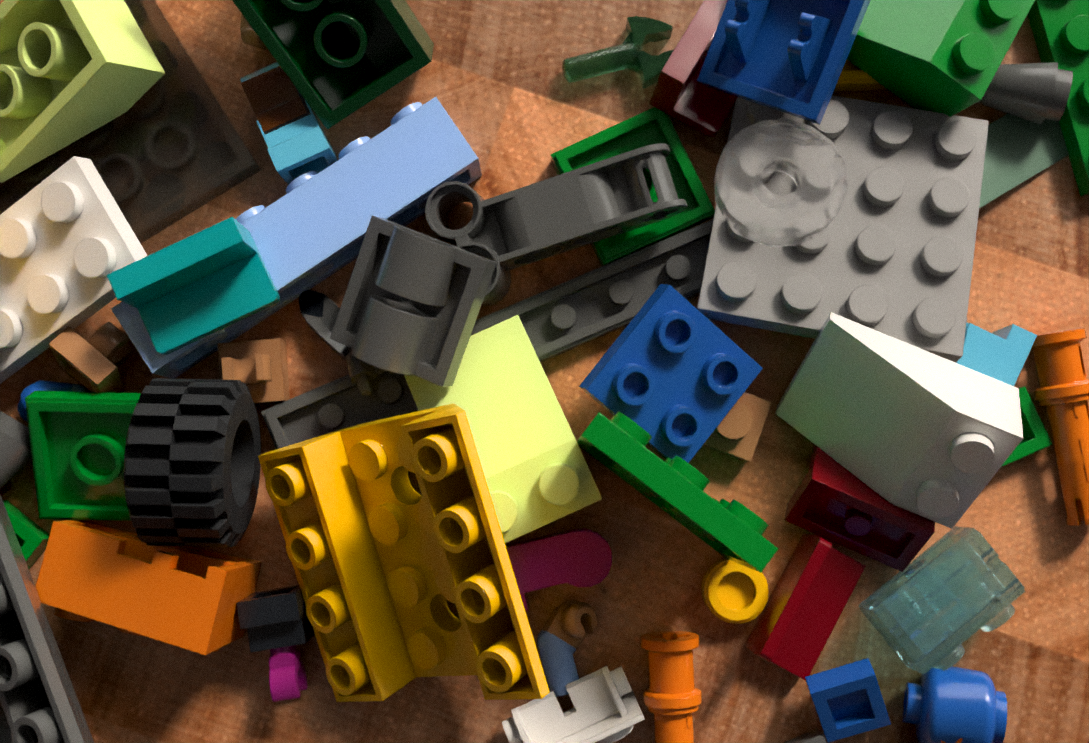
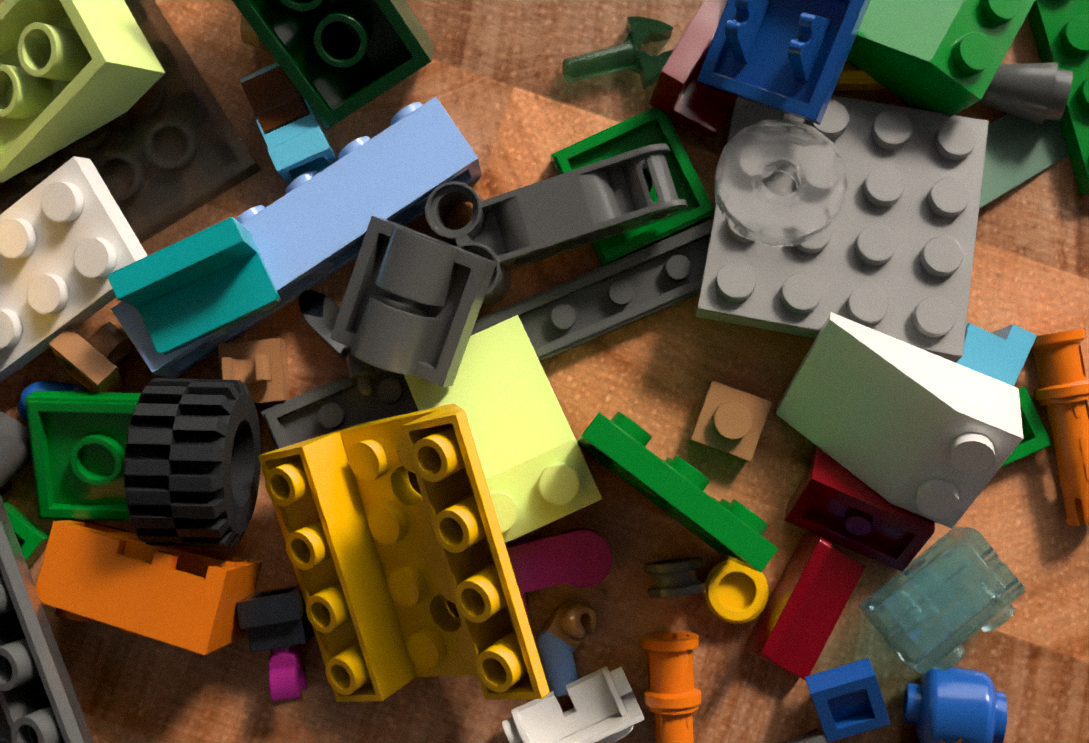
blue plate [579,284,763,463] -> none
none -> dark grey bush [644,557,706,598]

